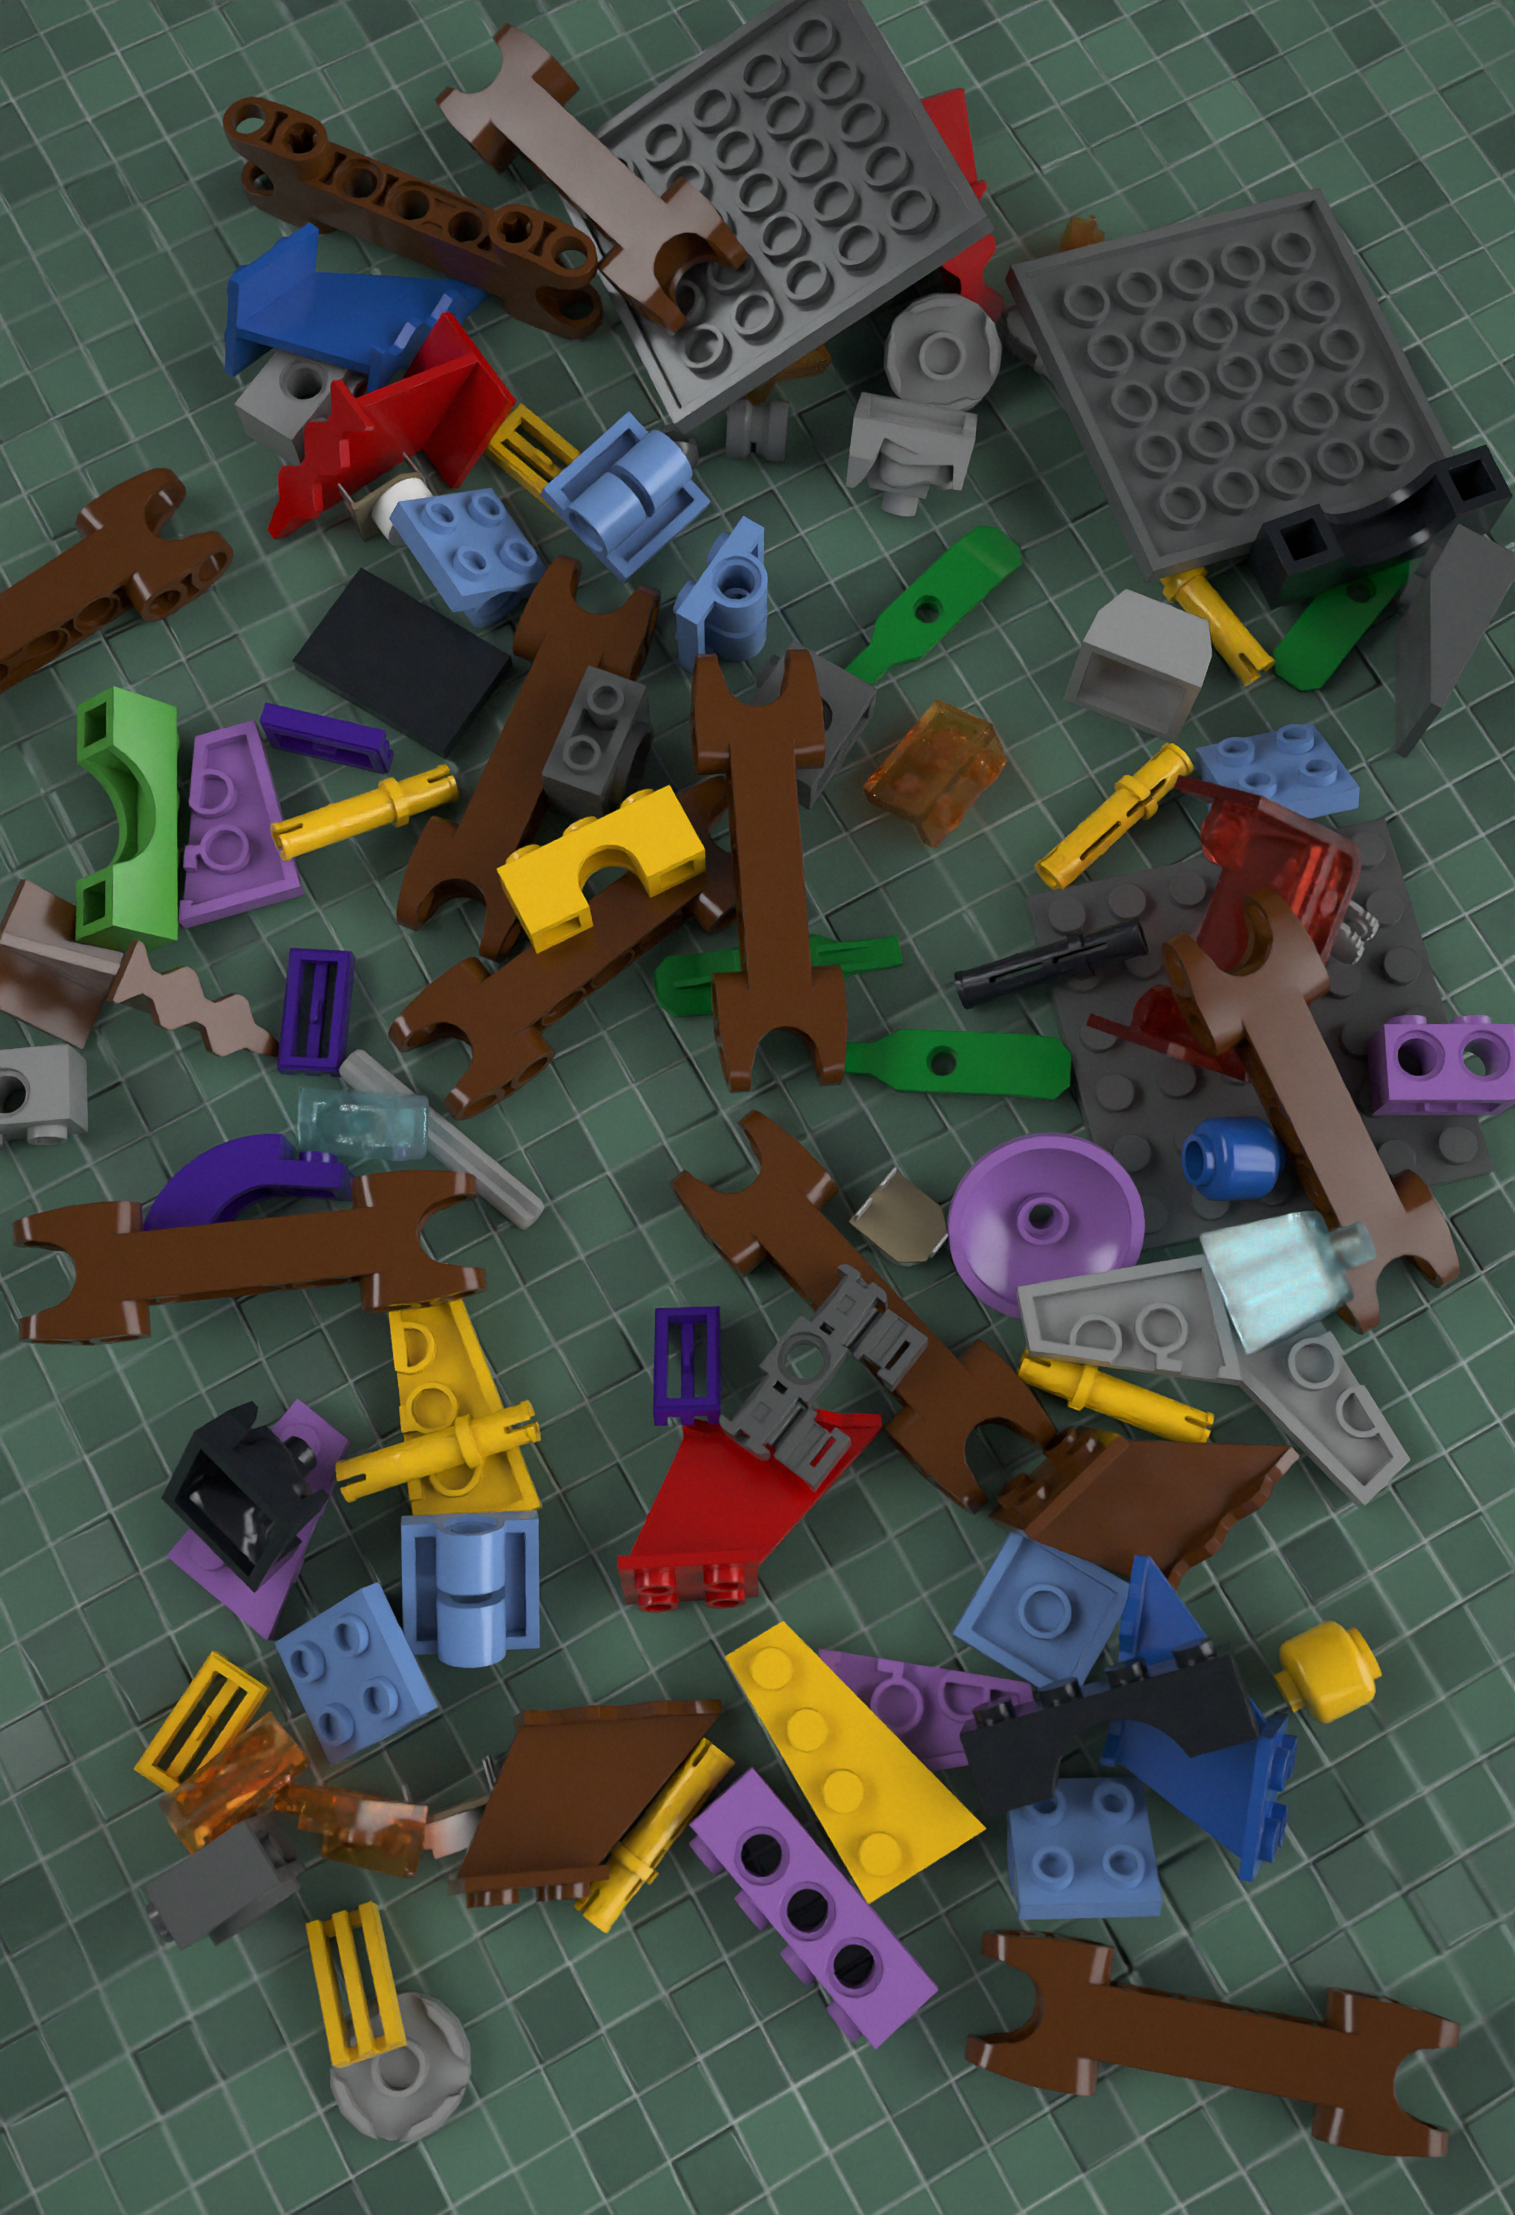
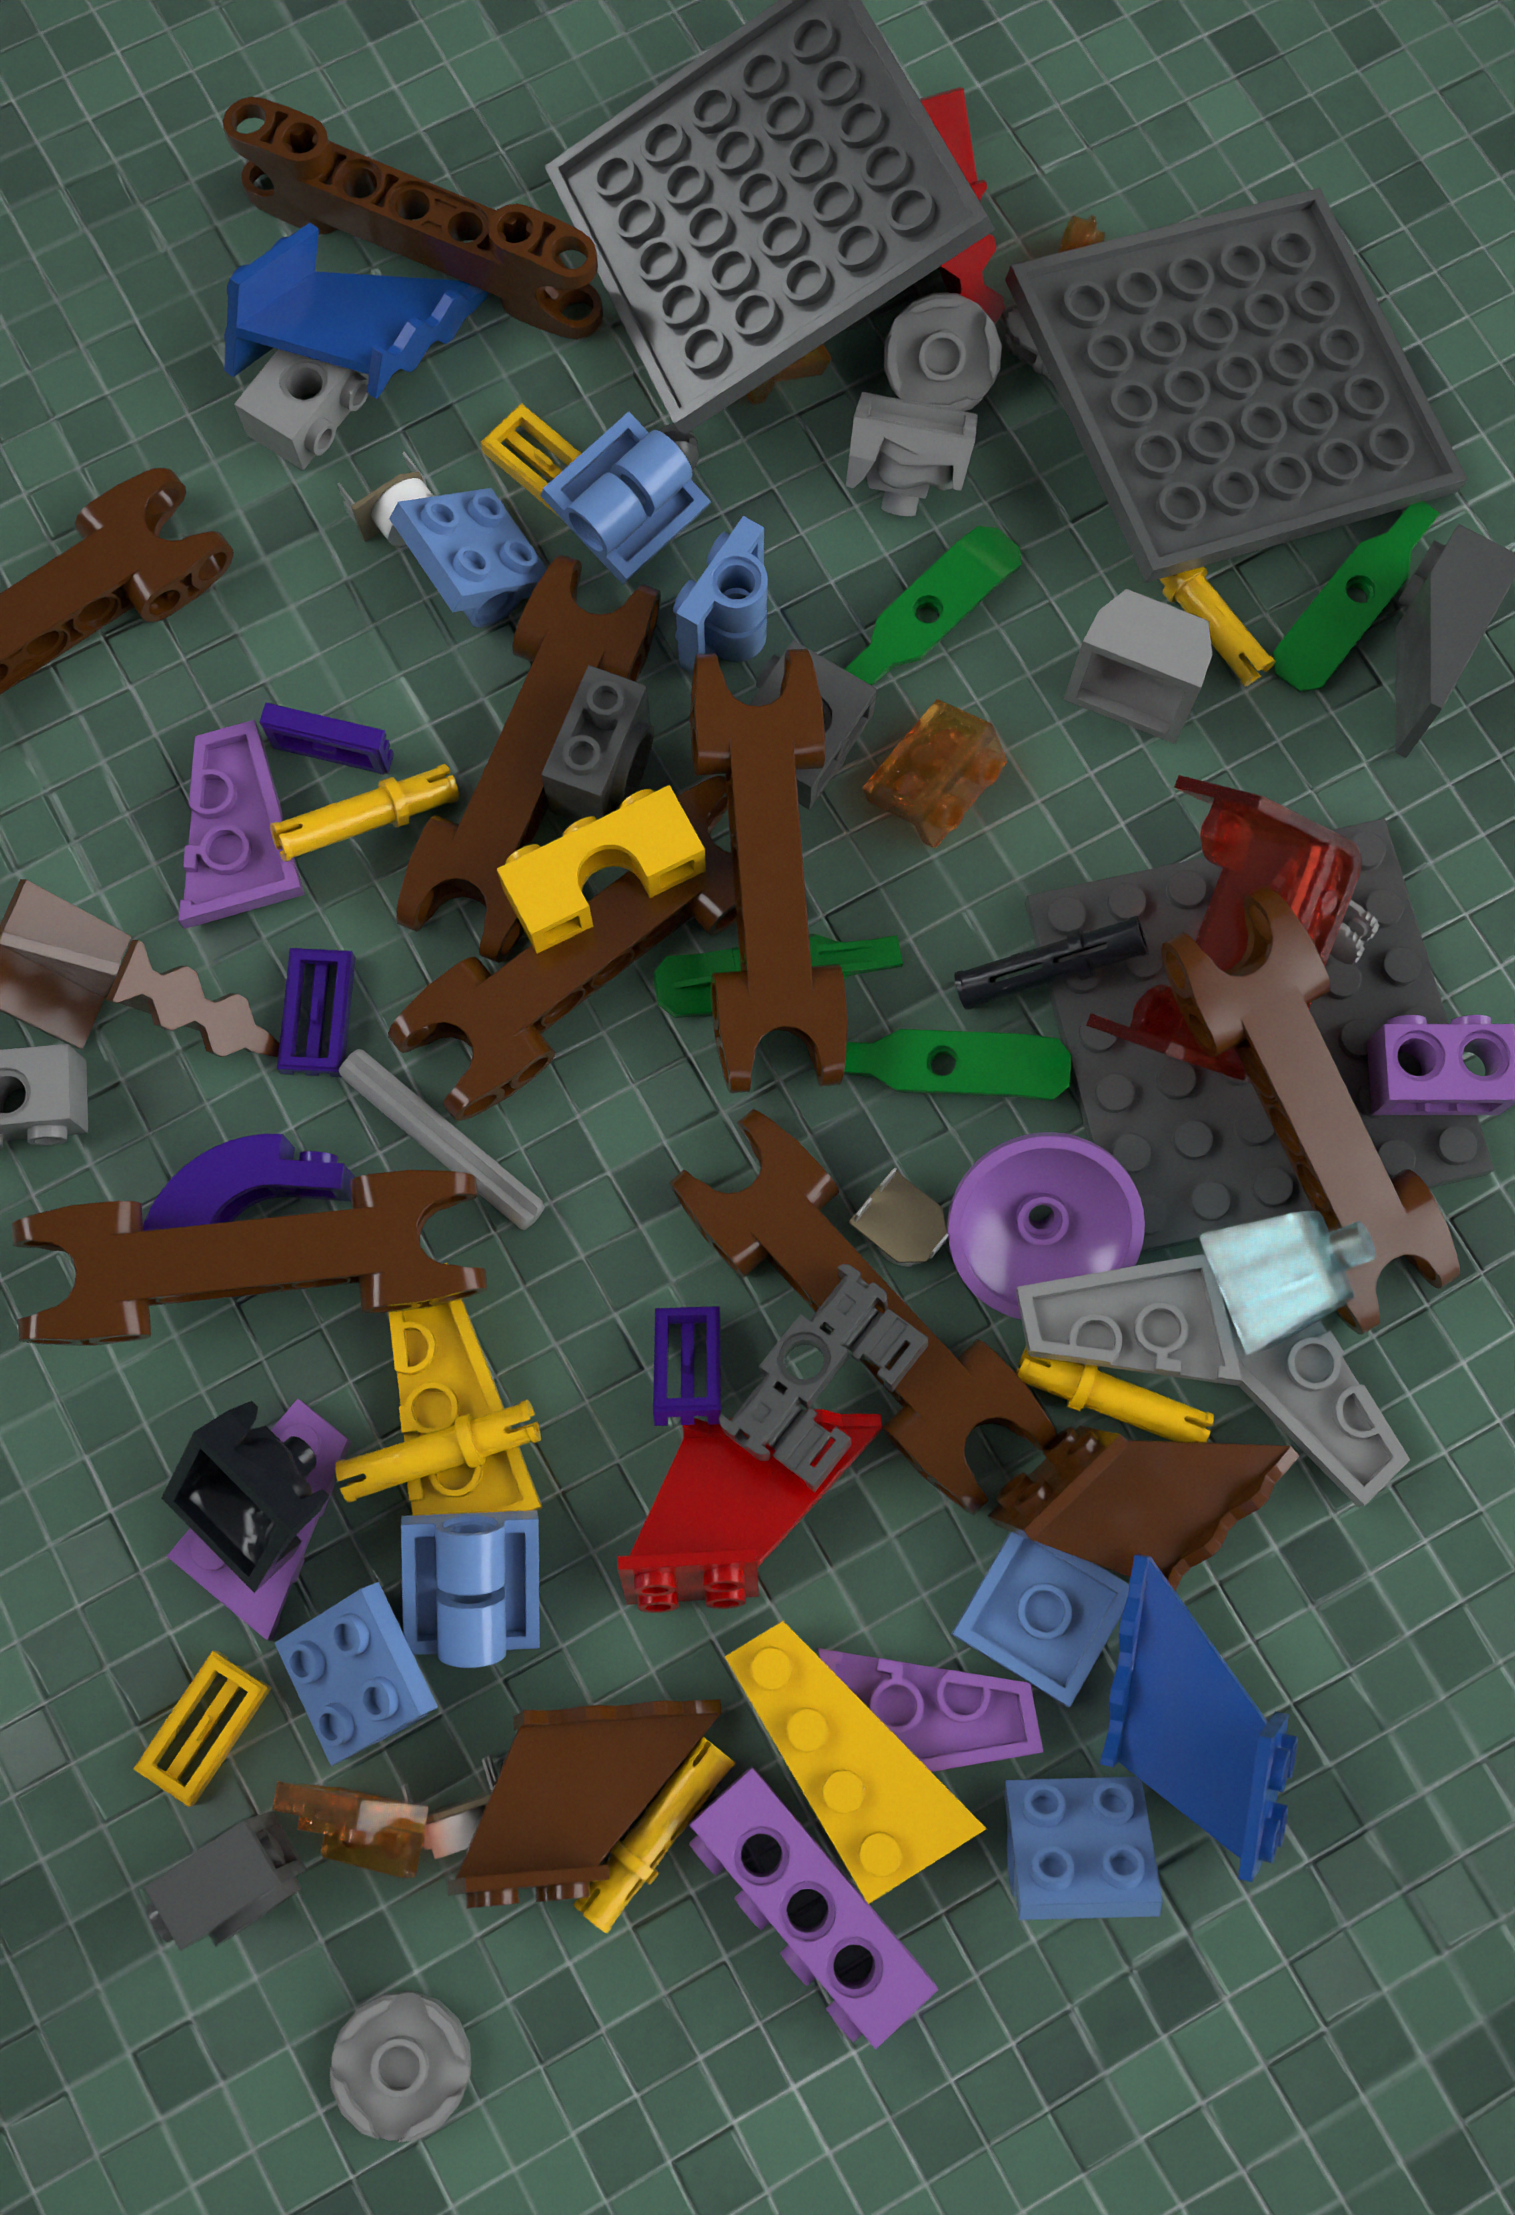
bright green arch [75,686,180,953] -> none
clear orange bracket [158,1710,310,1854] -> none
red piece [267,312,517,539] -> none
black tile [292,567,513,760] -> none
clear light blue slope [297,1087,429,1161] -> none
yellow tile [305,1901,407,2068] -> none
piece [435,23,749,335] -> none
dark grey wheel [726,398,789,463] -> none
black arch [959,1637,1259,1817] -> none
reddish brown piece [964,1929,1460,2157] -> none
yellow pin [1034,742,1194,890] -> none
blue head [1182,1116,1286,1201] -> none
medium blue plate [1196,723,1360,836] -> none
black arch [1247,445,1513,610] -> none
yellow head [1273,1620,1382,1724] -> none

